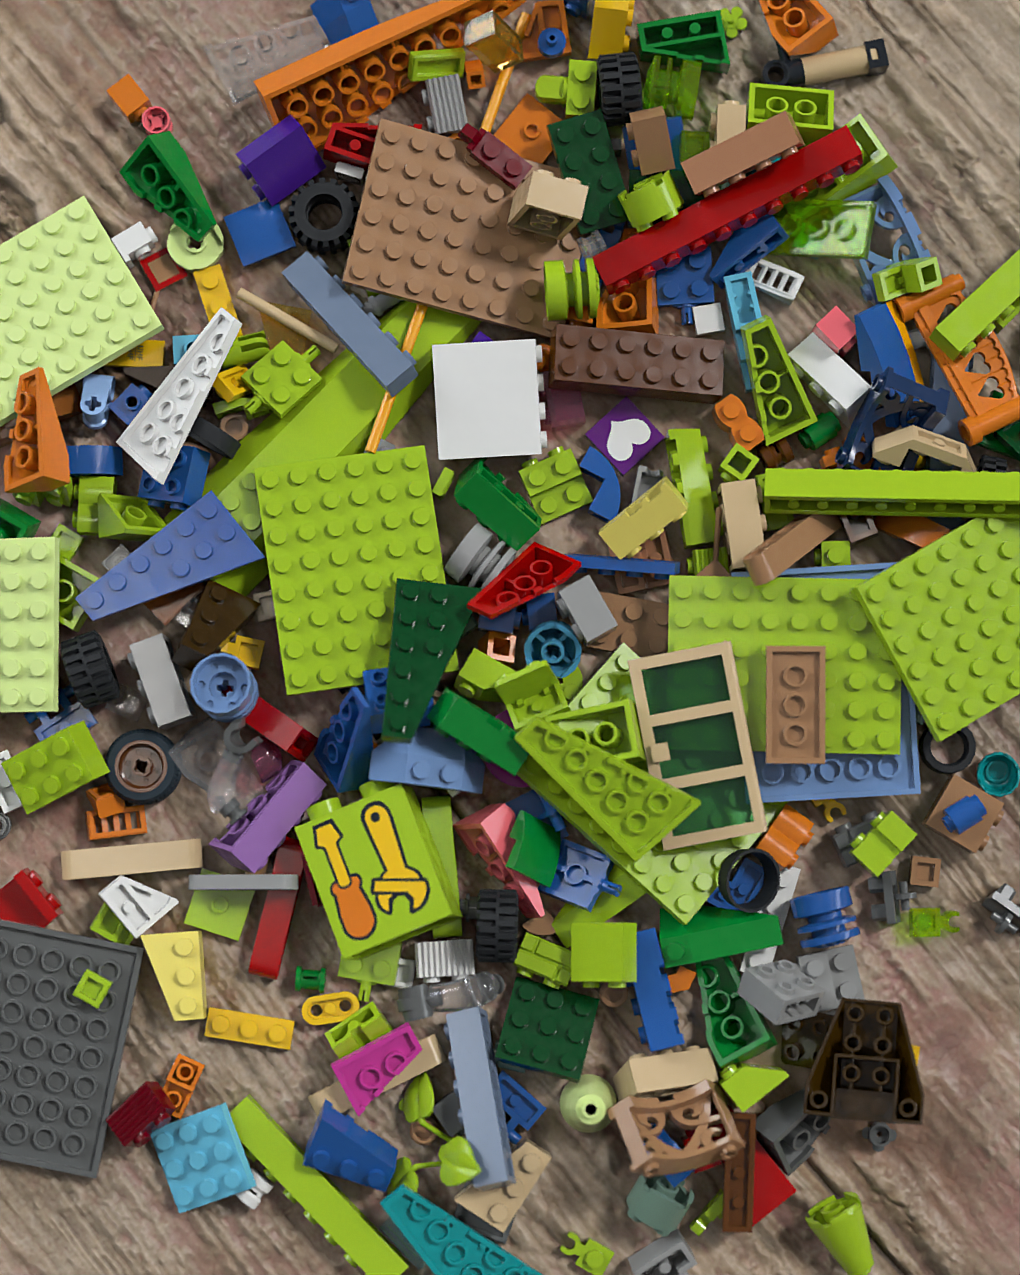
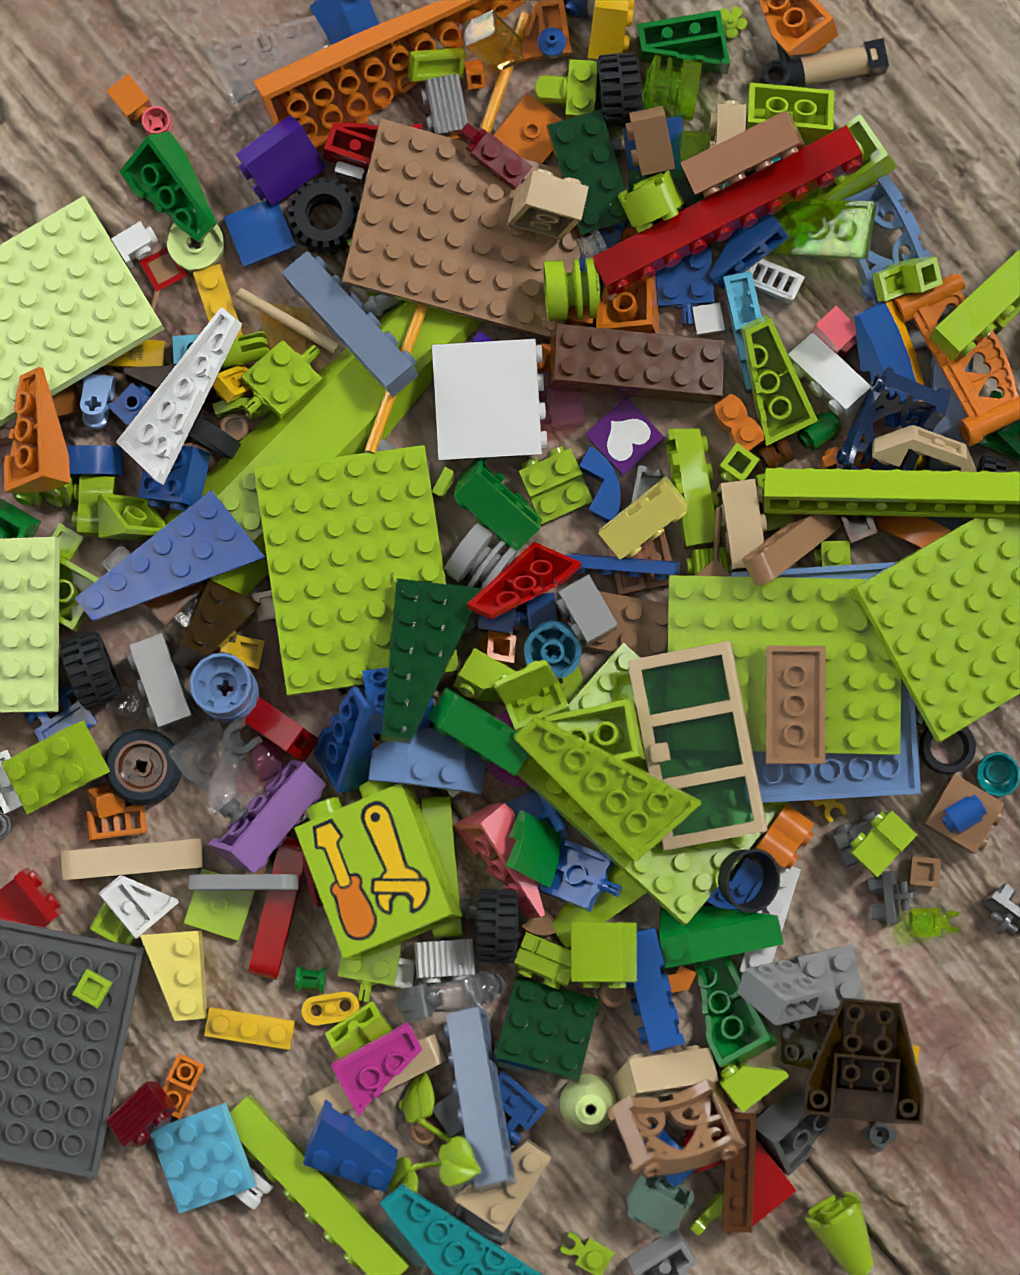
blue wheel [789,886,860,949] -> none

